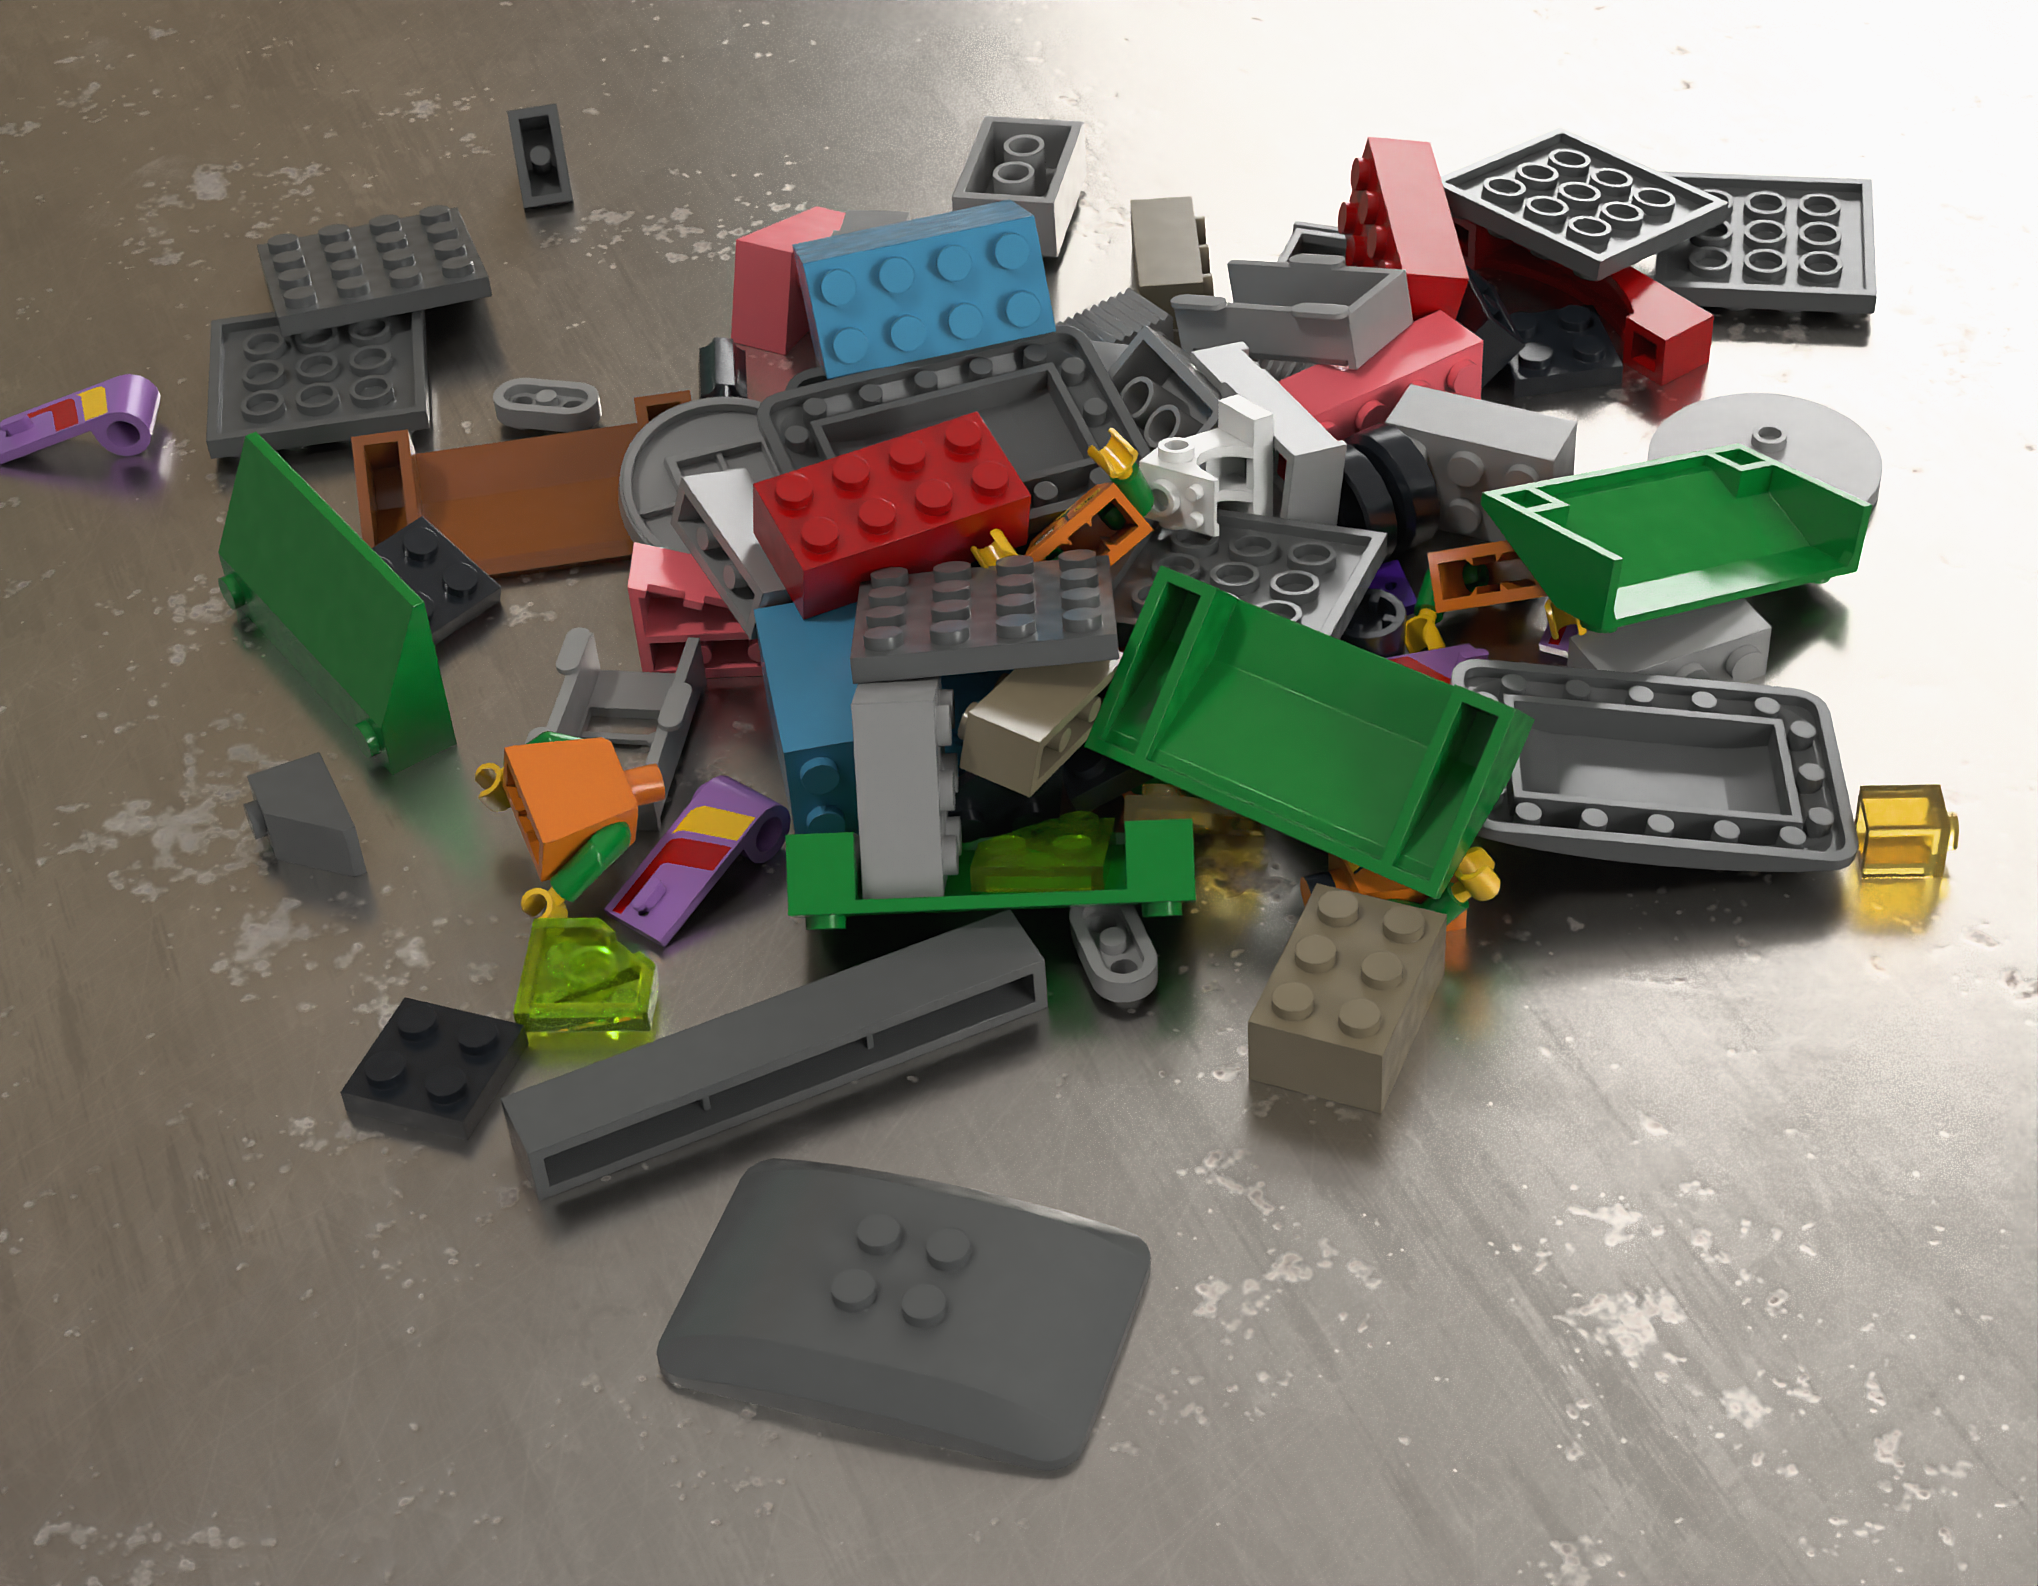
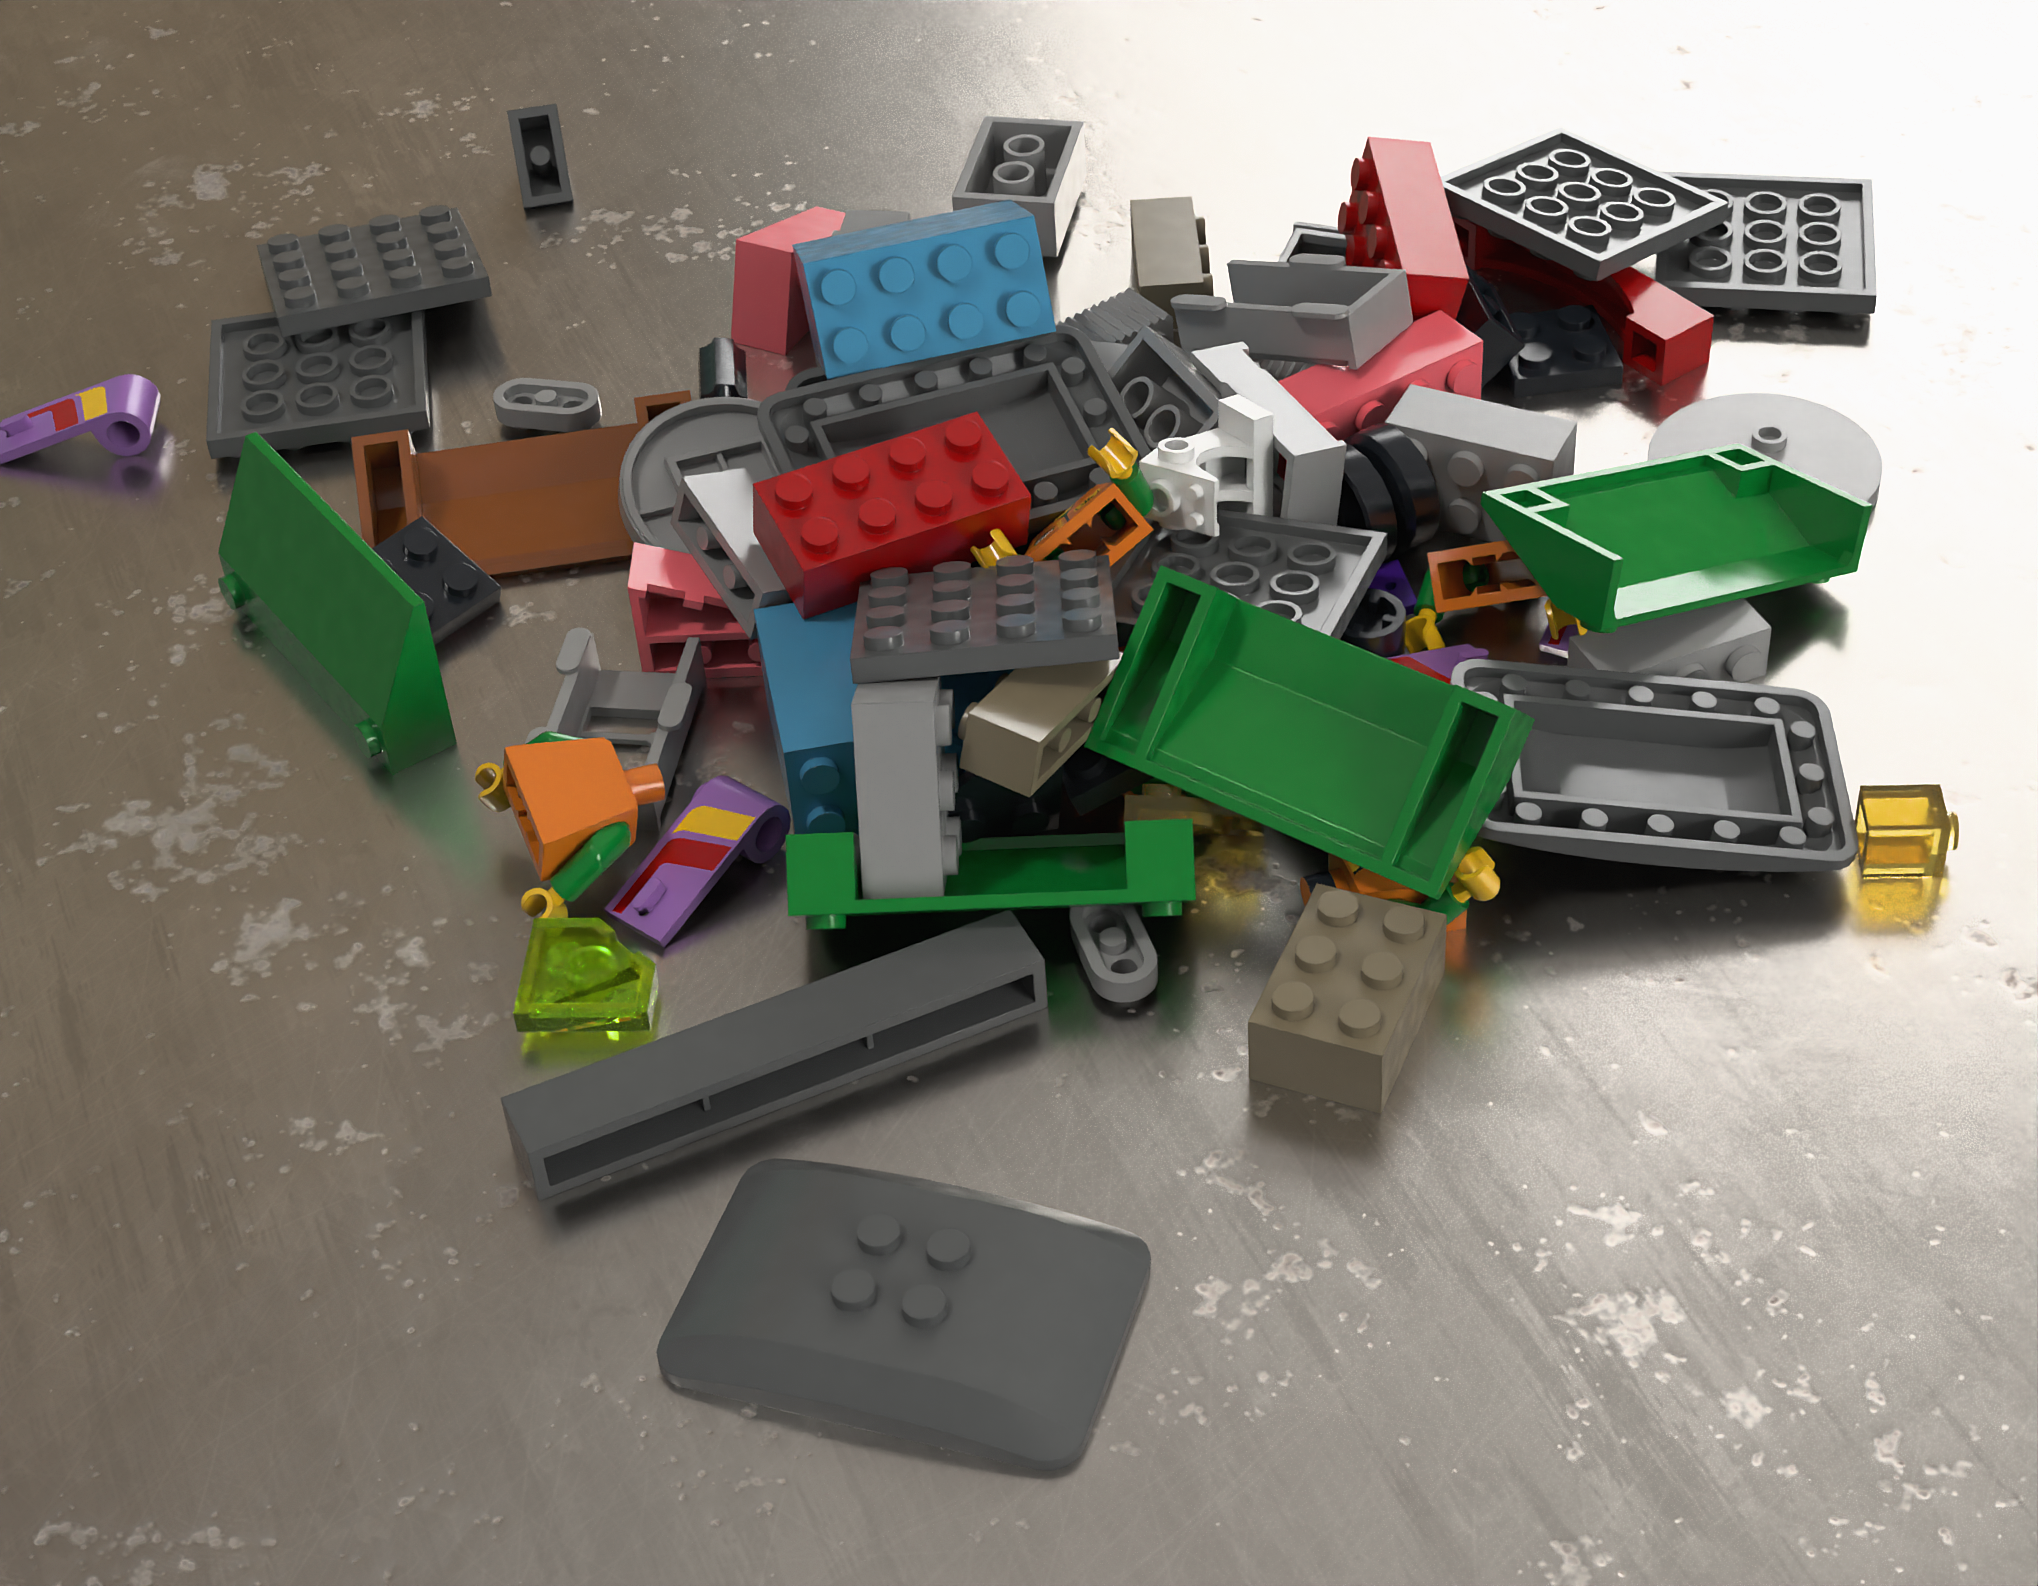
dark grey slope [243,752,367,877] -> none
black plate [341,997,529,1140] -> none
clear neon green plate [970,811,1116,892] -> none

